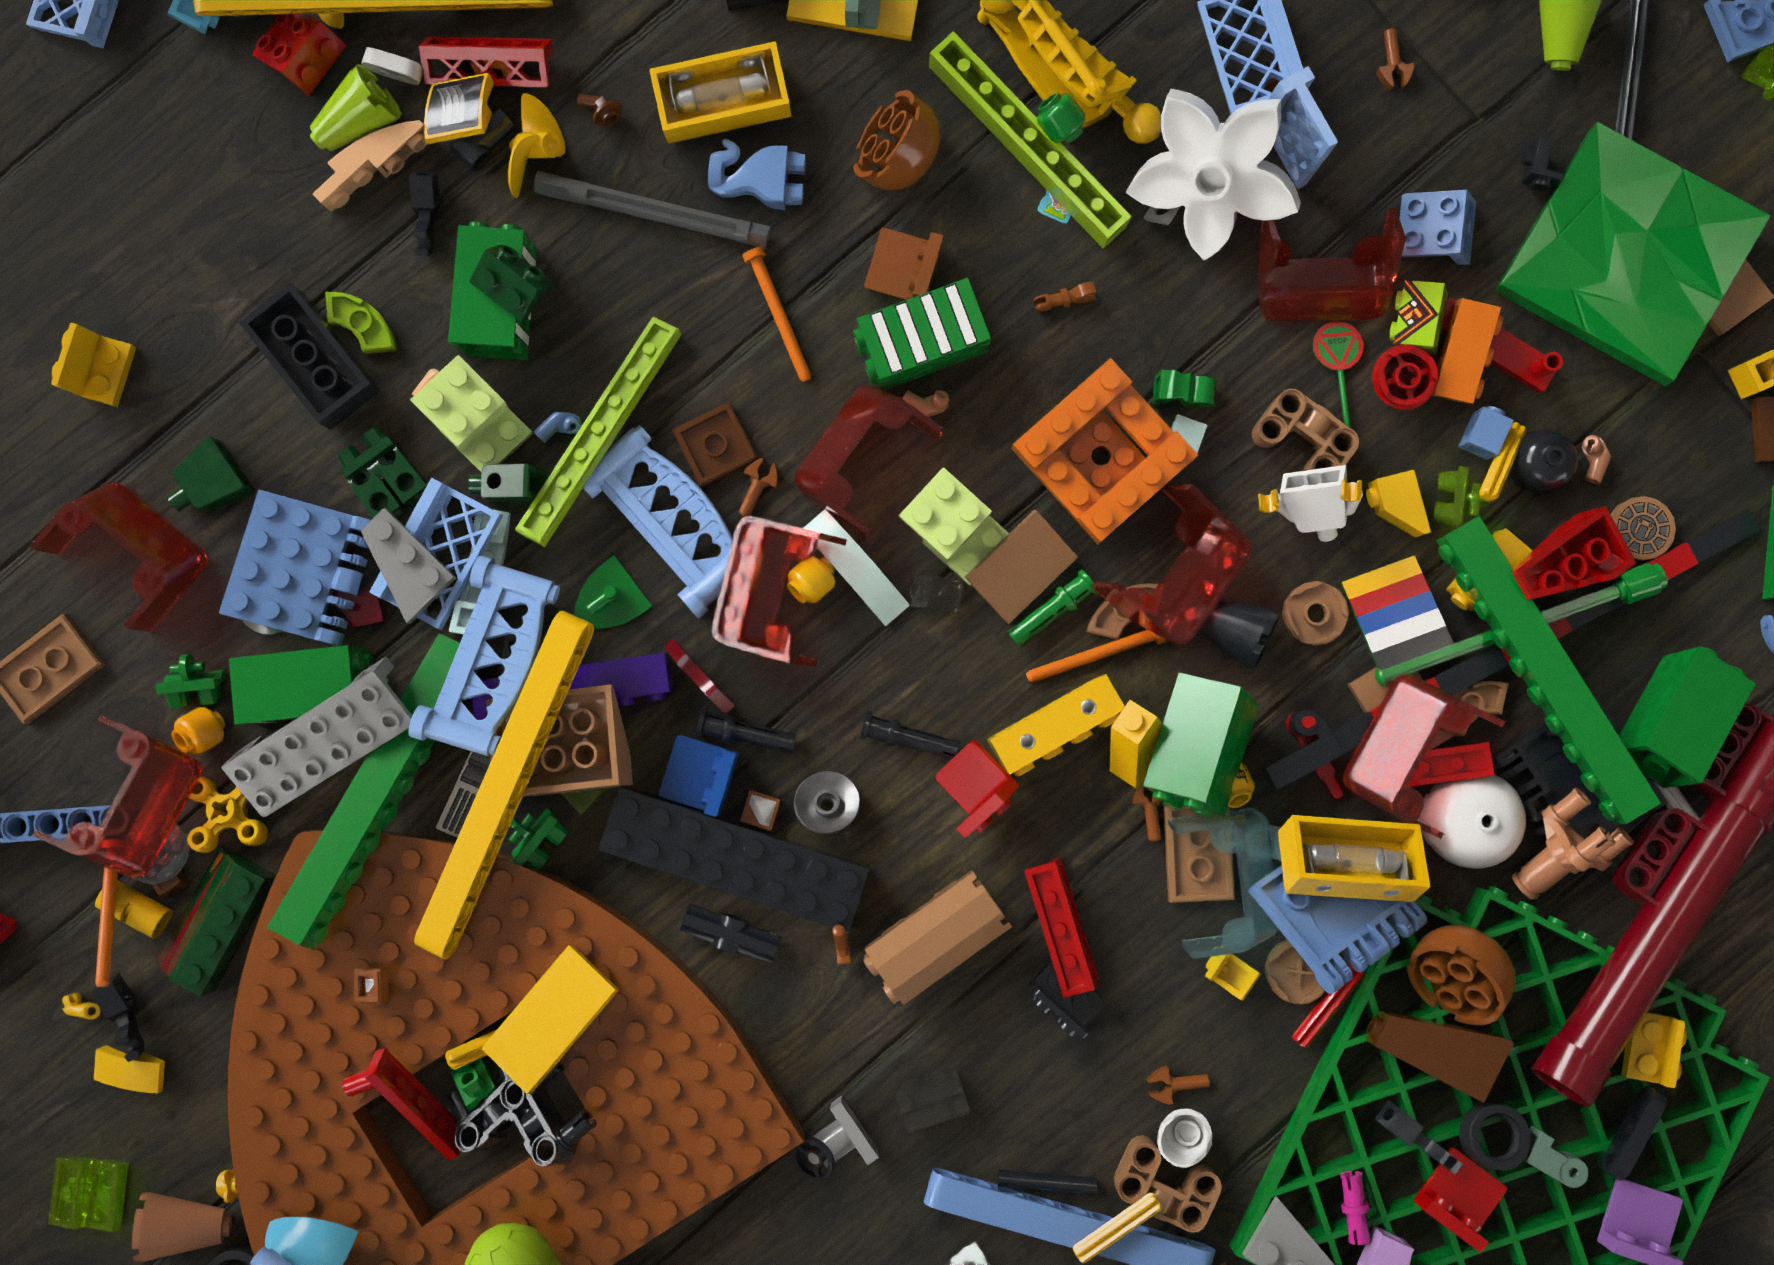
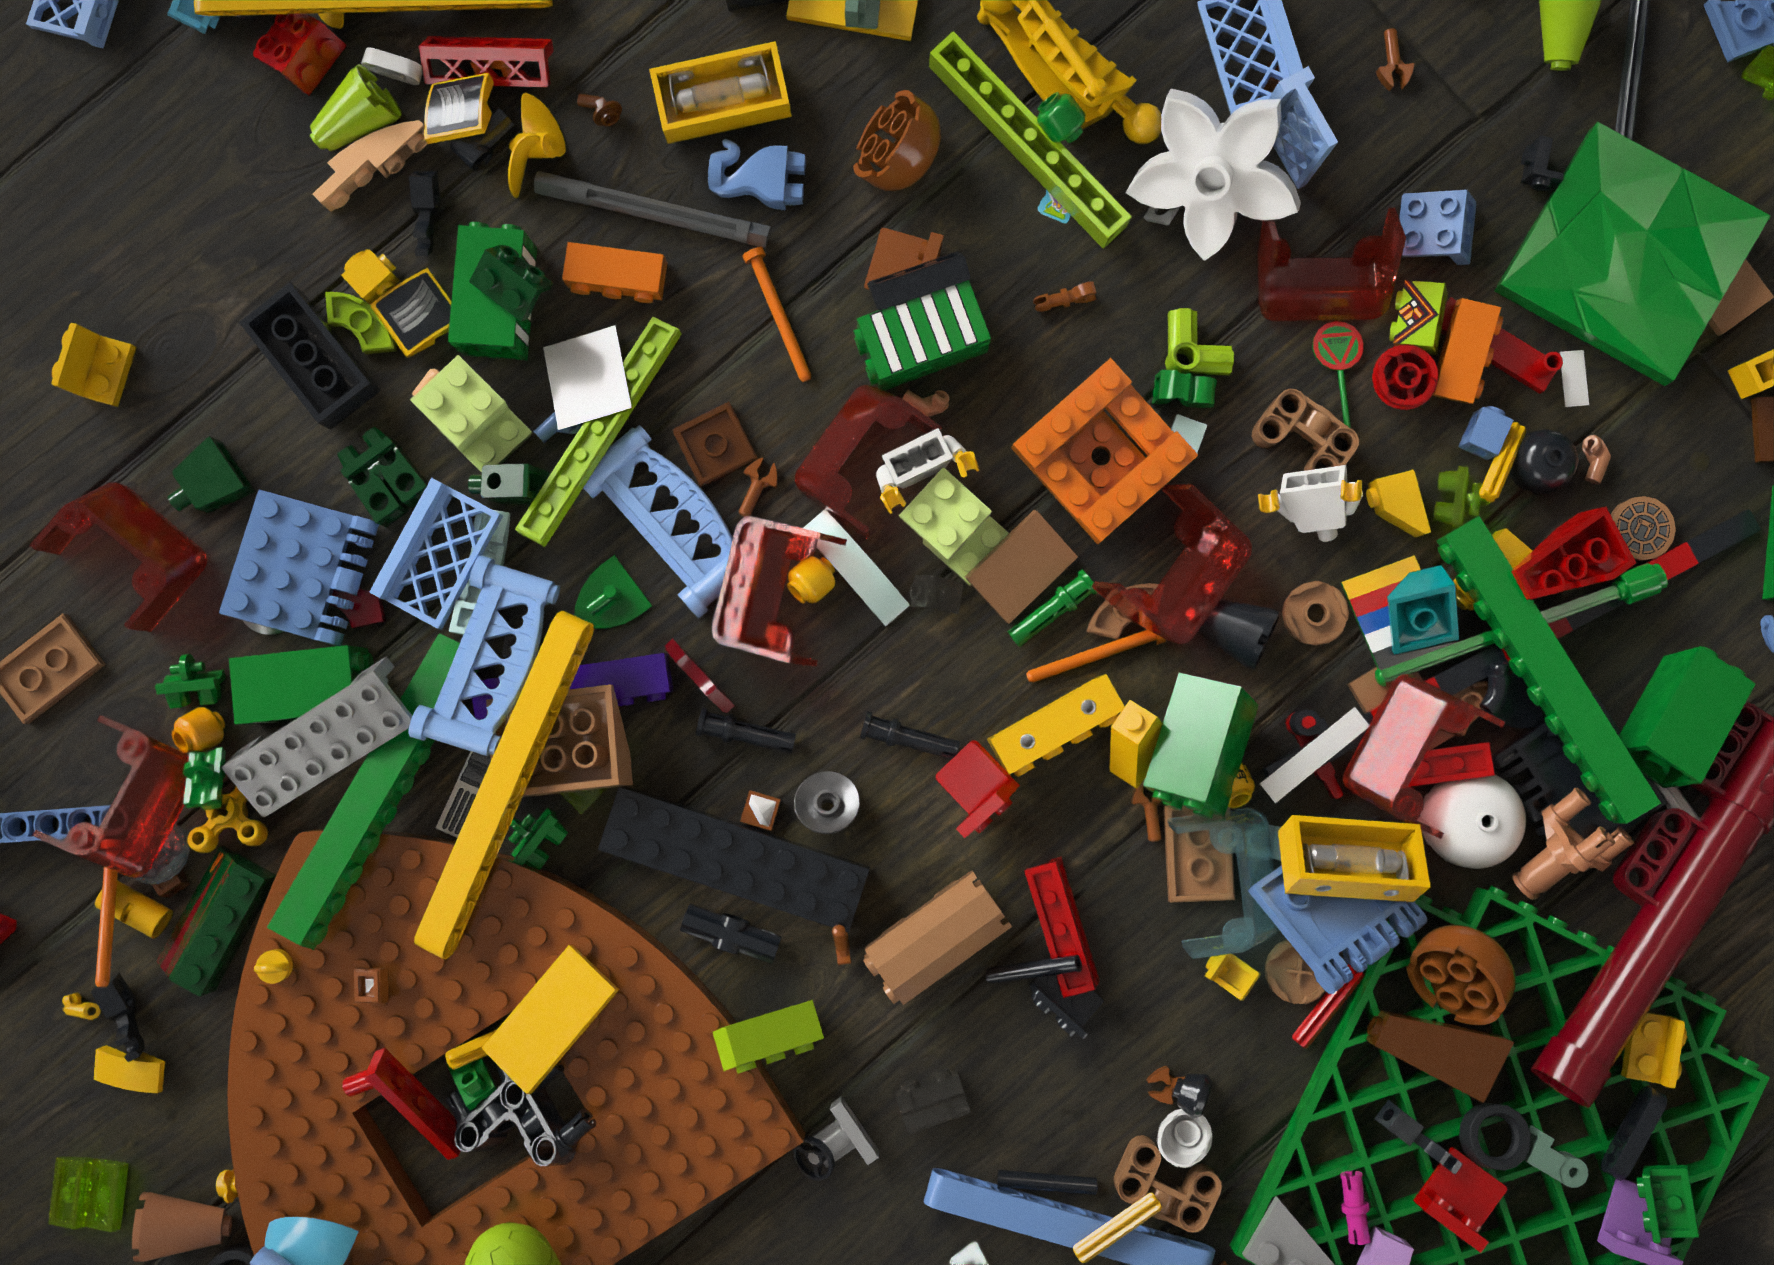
light grey wing [361,508,456,624] -> none
blue bracket [659,735,740,817] -> none
none -> green hips [183,747,226,810]
none -> yellow tile [254,949,293,984]
none -> yellow brick [341,249,400,305]
none -> slope [371,268,452,358]
none -> white sticker [543,326,632,430]
none -> orange brick [562,242,668,303]
none -> lime brick [713,1000,824,1074]
none -> black slope [867,251,970,310]
none -> white torso [876,428,979,514]
none -> black piece [986,955,1082,984]
none -> lime piece [1165,308,1234,376]
none -> black cone [1172,1074,1213,1118]
none -> white sticker [1260,707,1370,803]
none -> teal slope [1387,565,1459,655]
none -> black arm [1479,661,1544,728]
none -> white sticker [1560,350,1589,407]
none -> green bracket [1637,1165,1699,1243]

